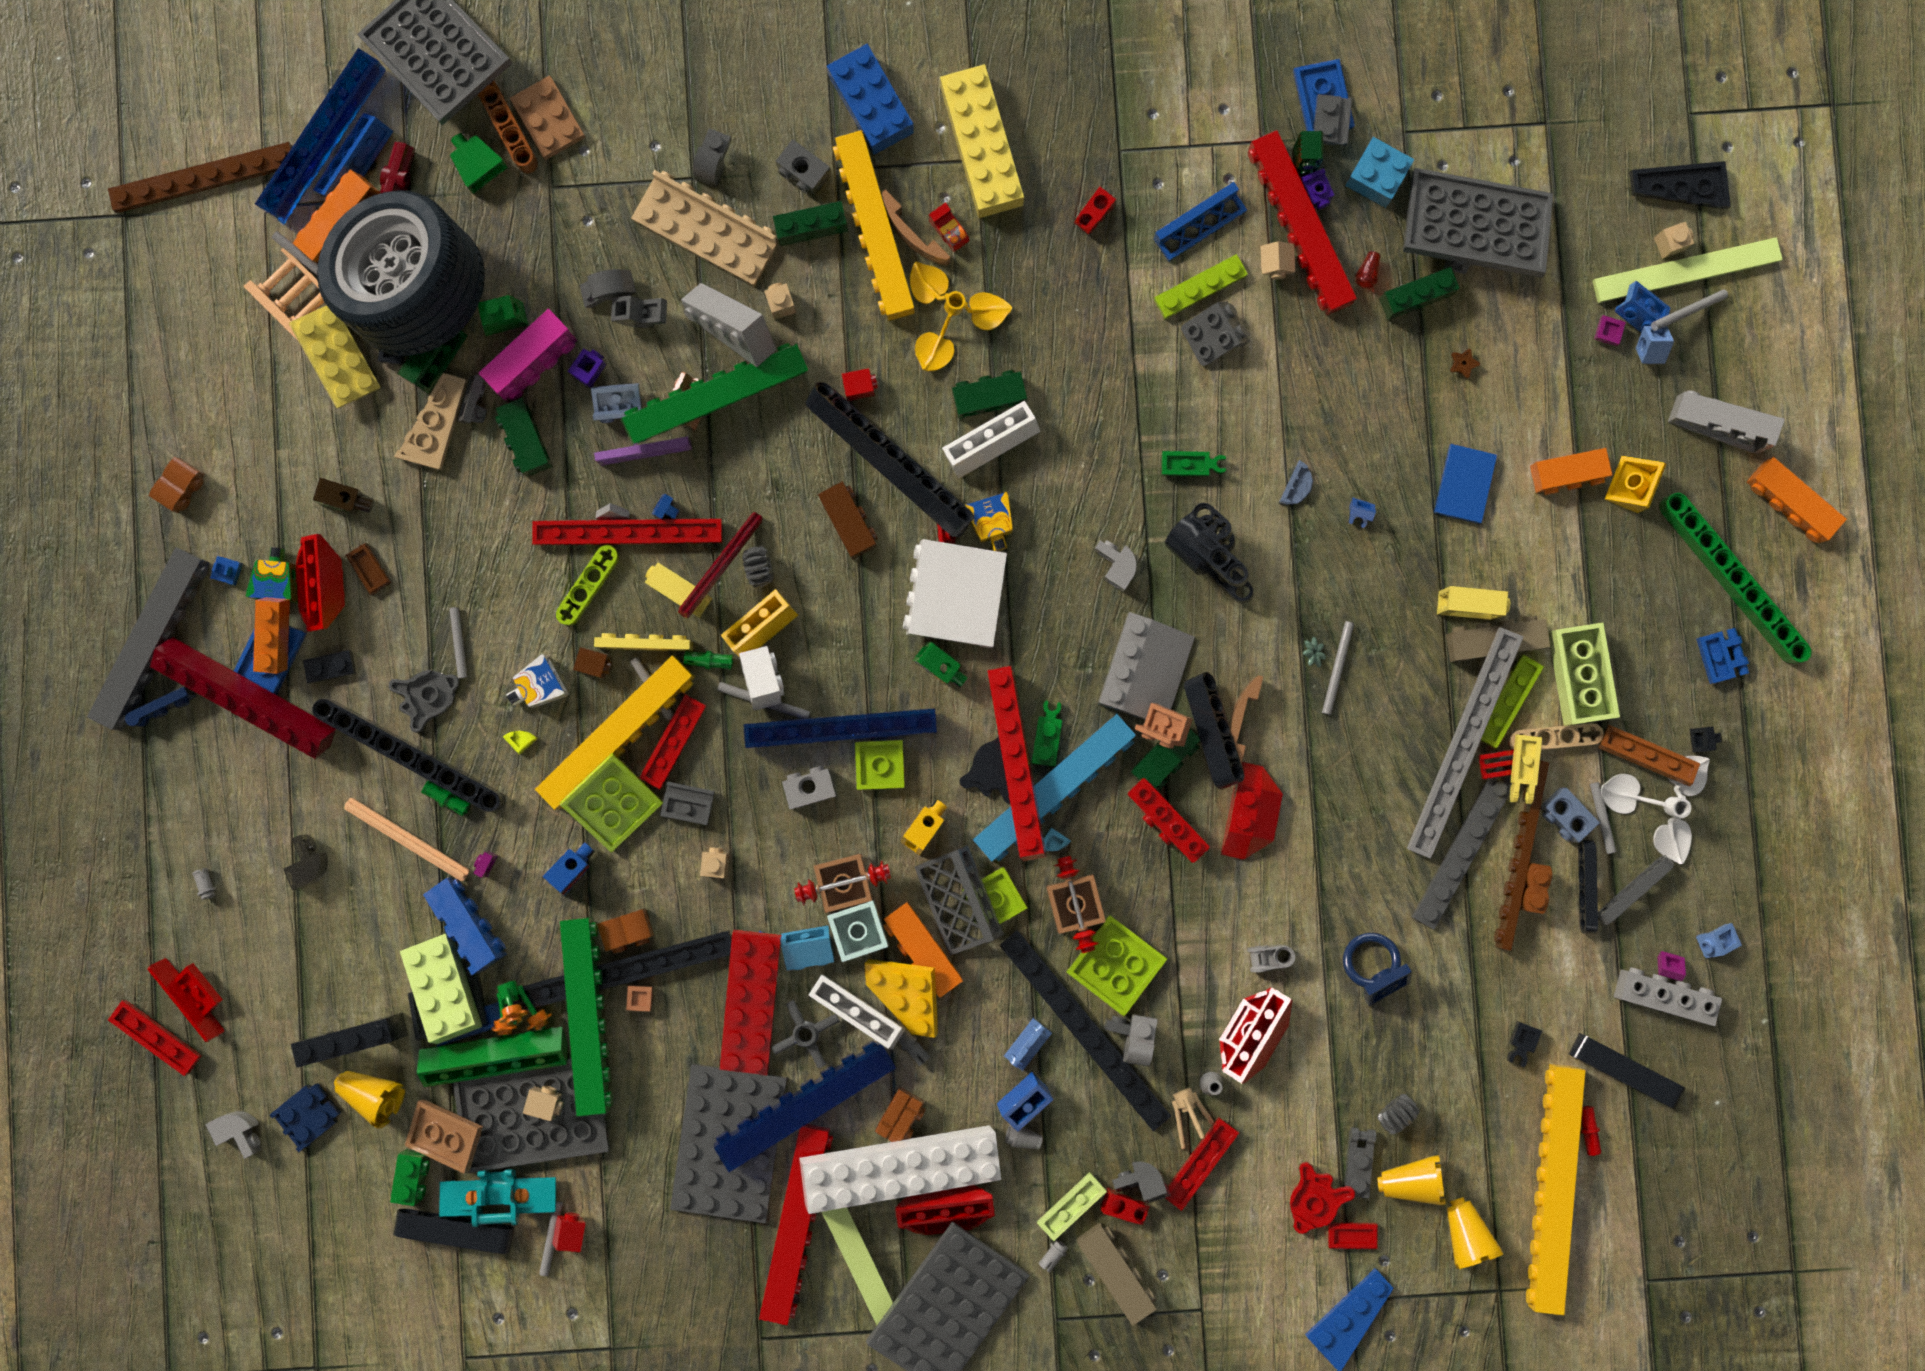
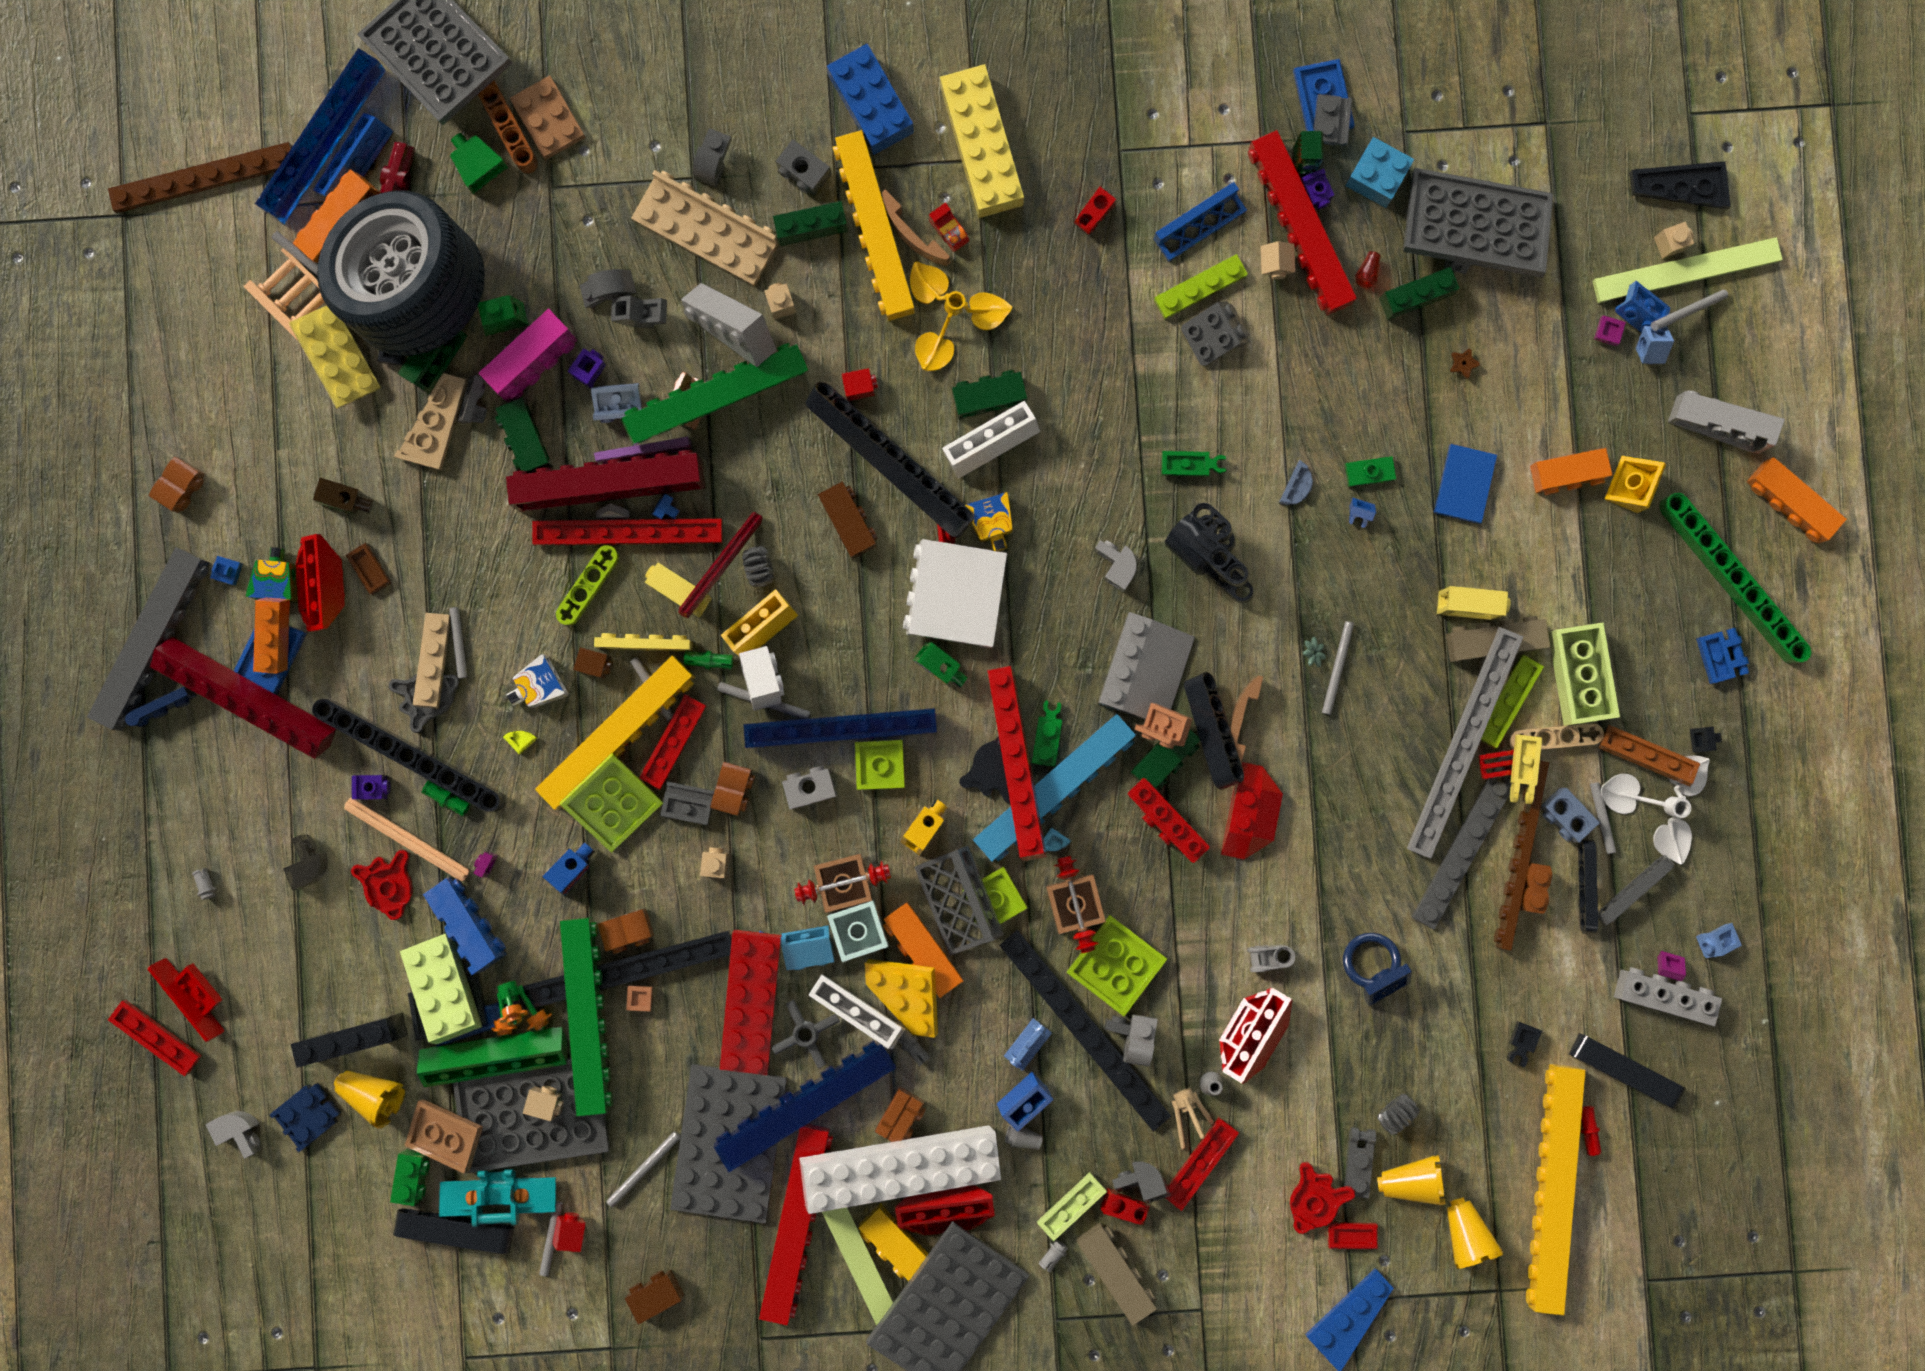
black plate [303,650,356,684] -> none
none -> red tile [351,850,413,920]
none -> dark purple brick [352,775,391,800]
none -> tan plate [413,613,451,709]
none -> dark red brick [506,450,706,512]
none -> light grey bar [606,1131,681,1208]
none -> reddish brown brick [625,1270,684,1325]
none -> dark orange brick [710,762,755,816]
none -> yellow brick [858,1203,929,1281]
none -> green plate [1344,456,1396,487]

